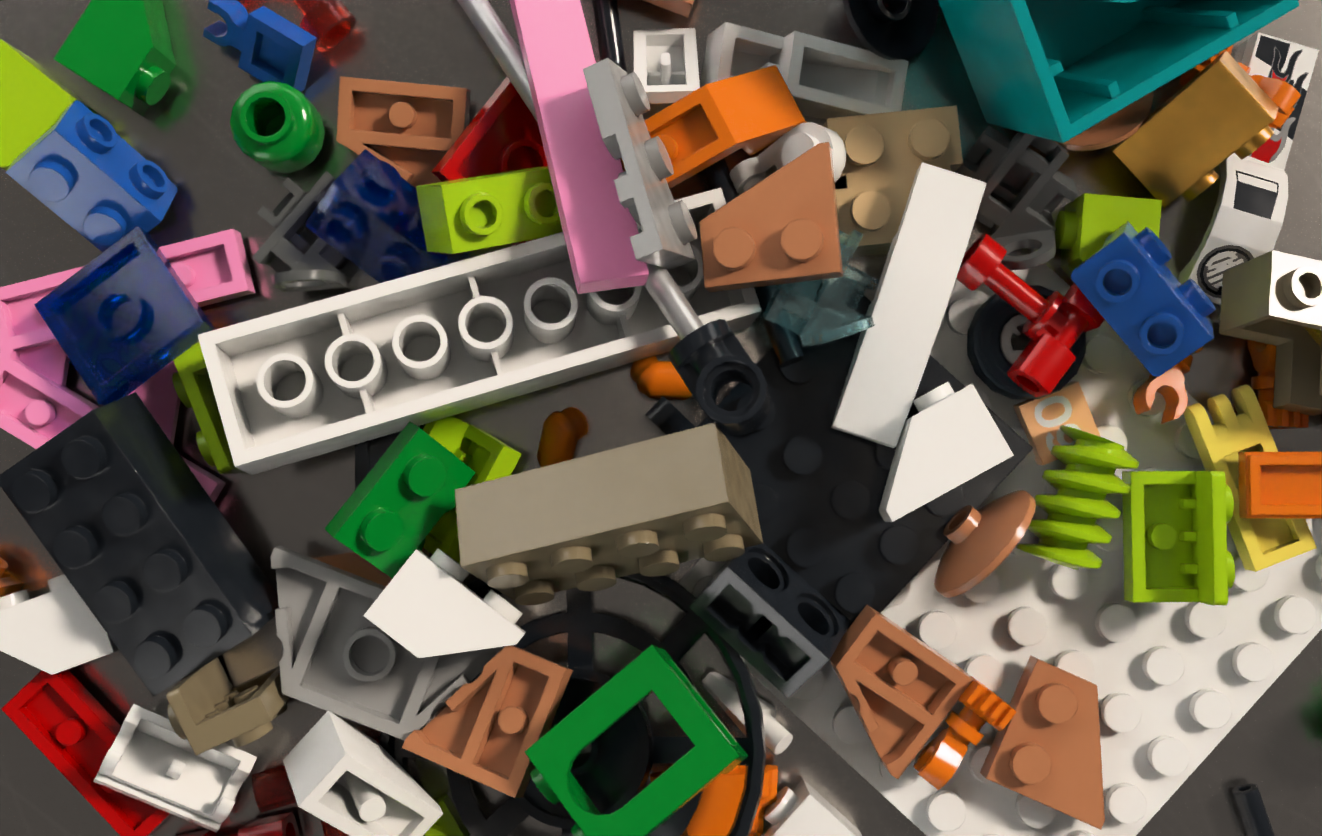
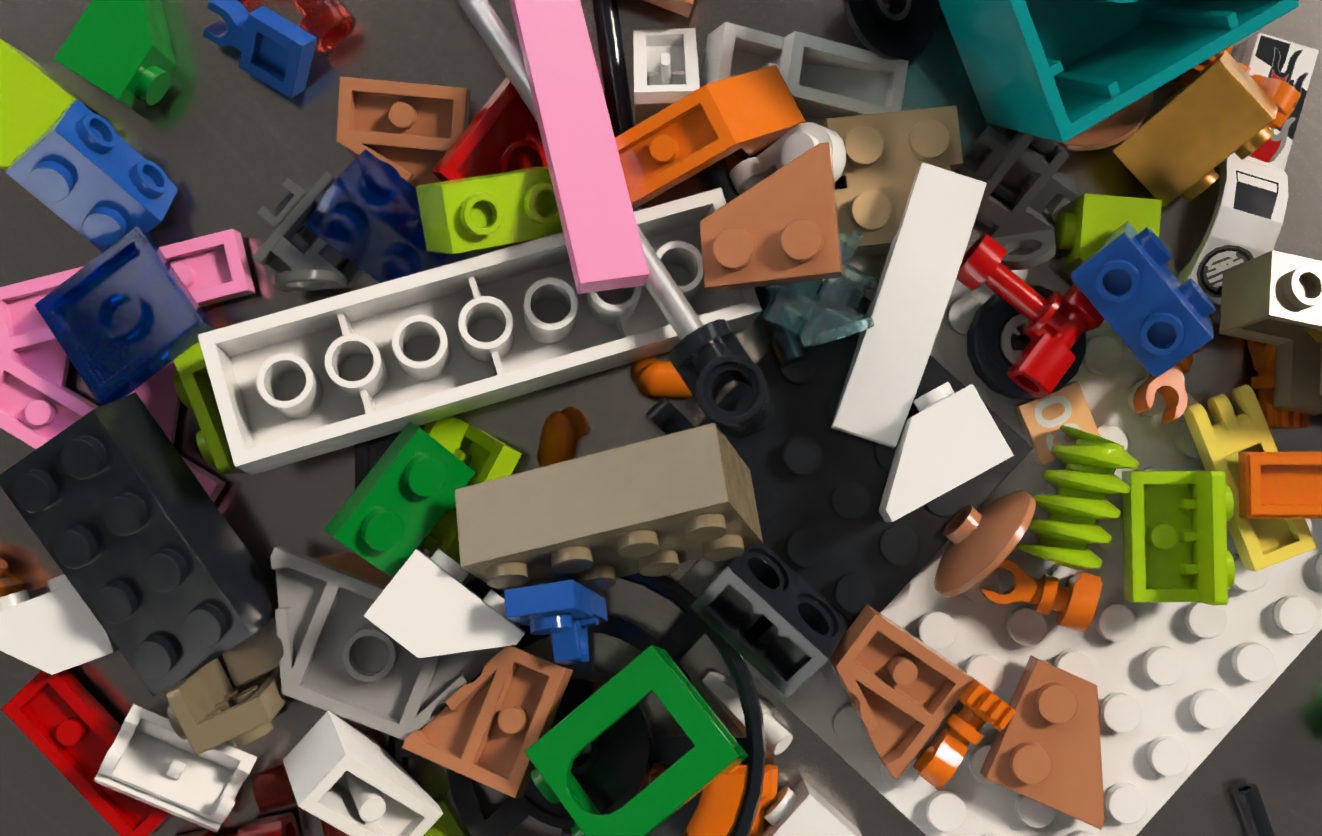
green head [230,81,325,173] -> none
light grey wing [583,58,697,270] -> none
none -> blue hinge [504,580,608,665]
none -> orange piece [979,559,1103,633]

